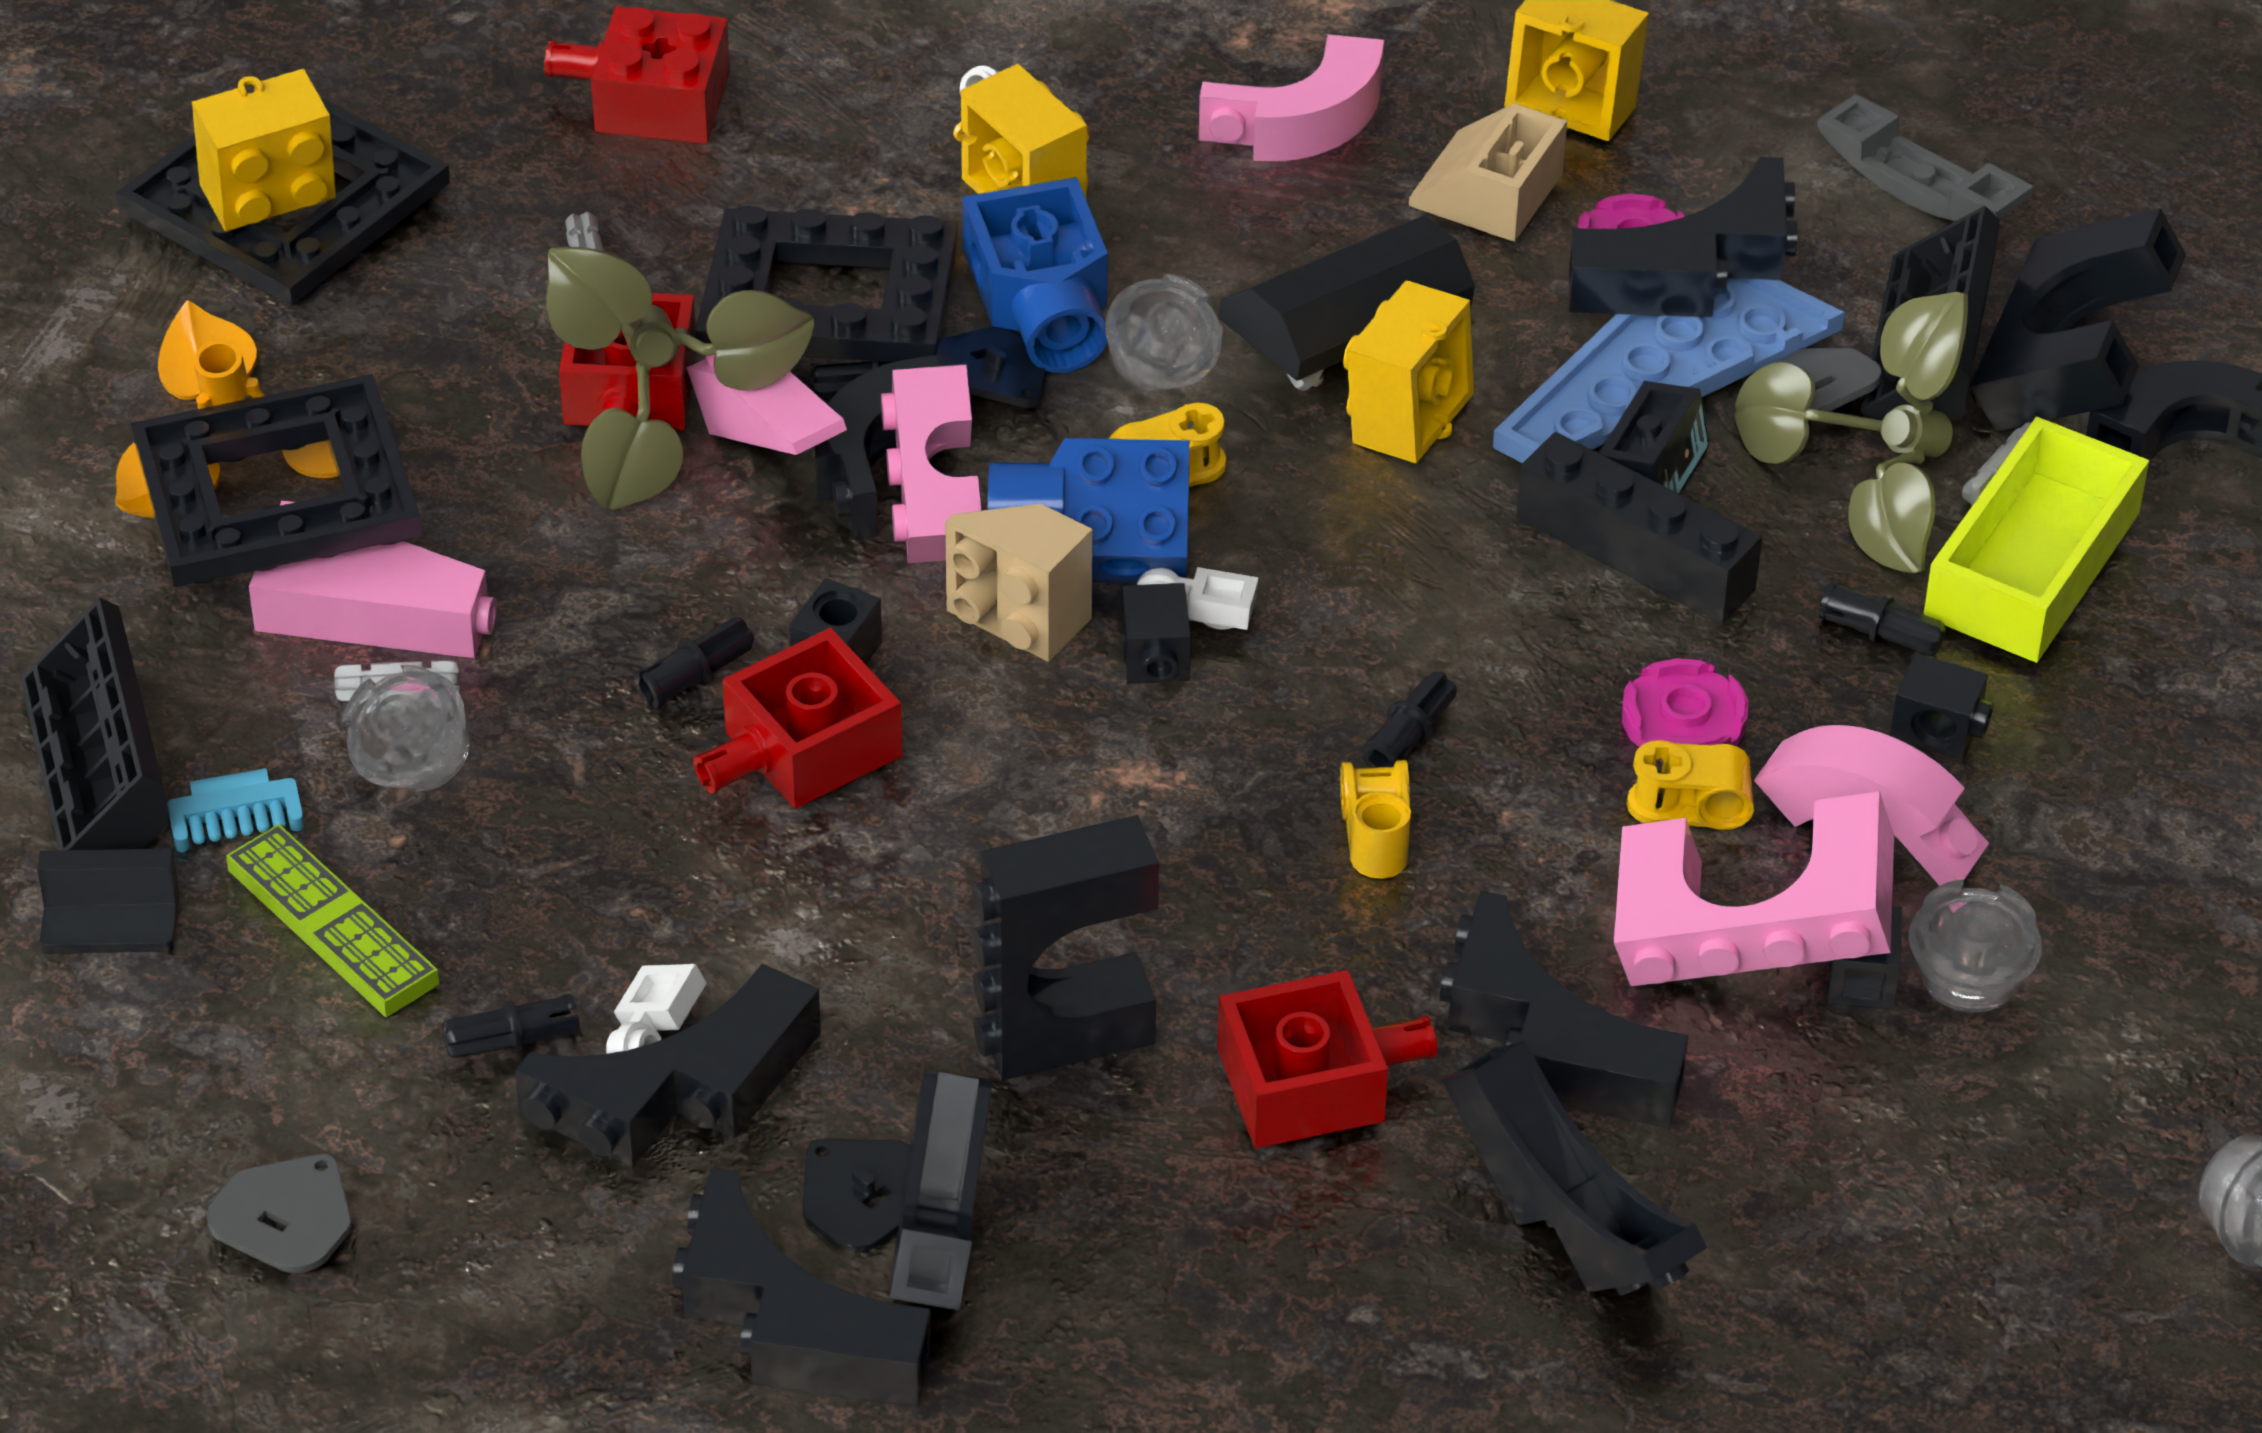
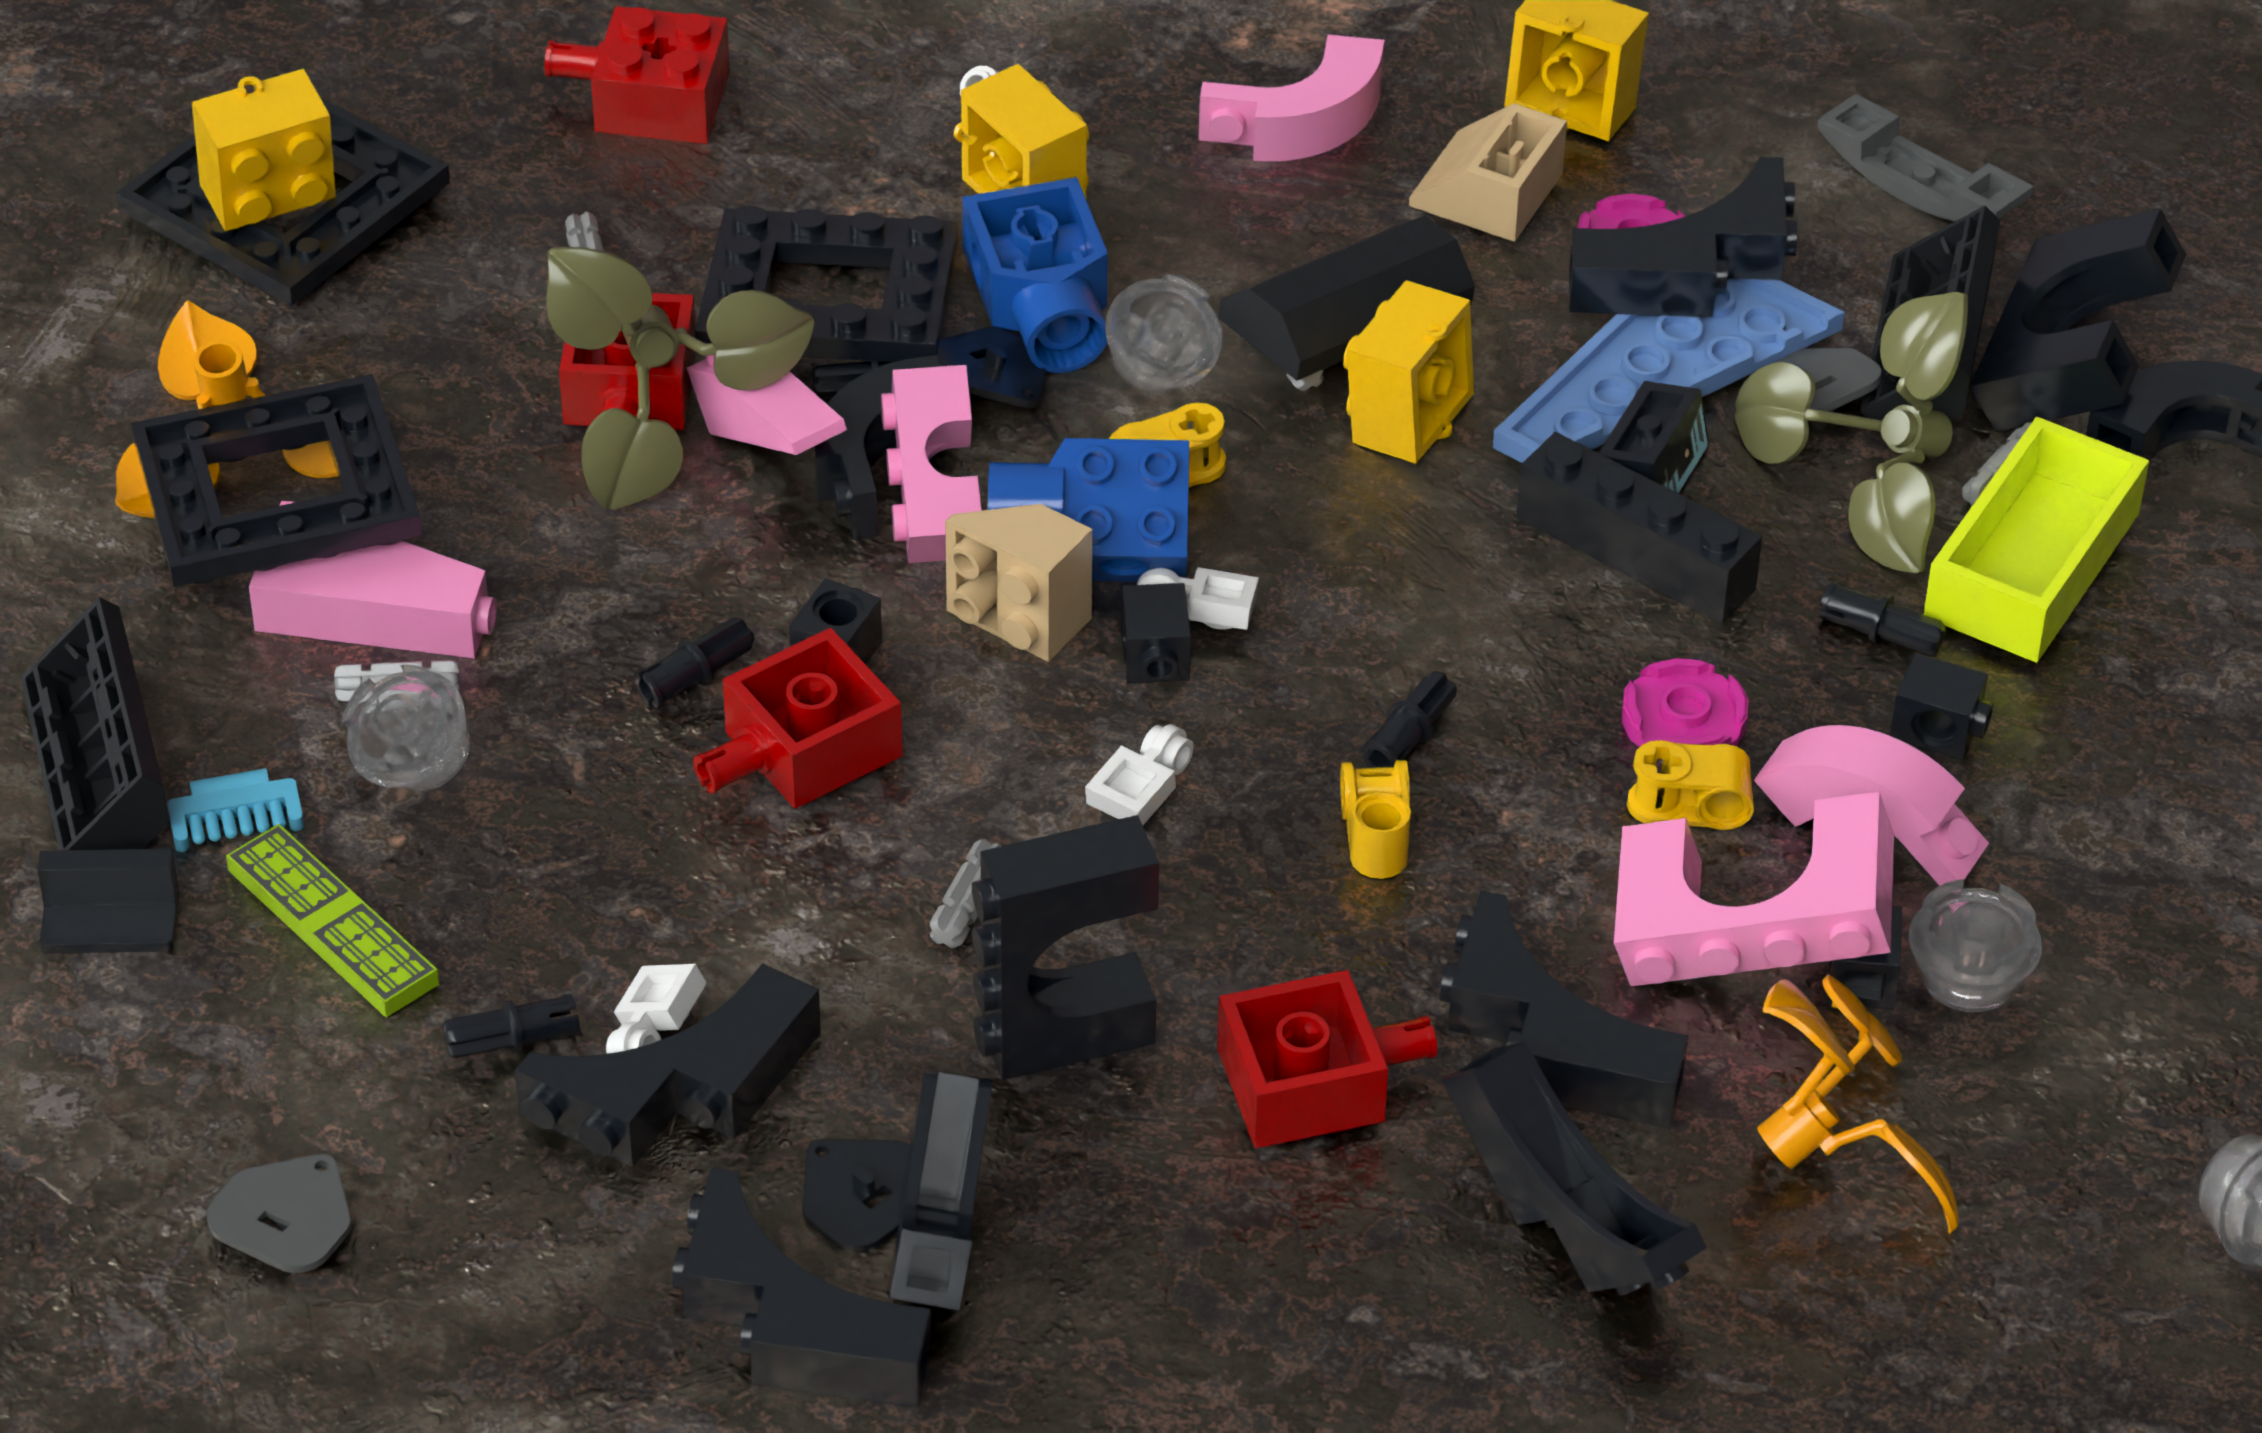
none -> light grey axle [930,839,1002,949]
none -> white plate [1085,724,1194,825]
none -> light orange plant [1757,975,1958,1234]

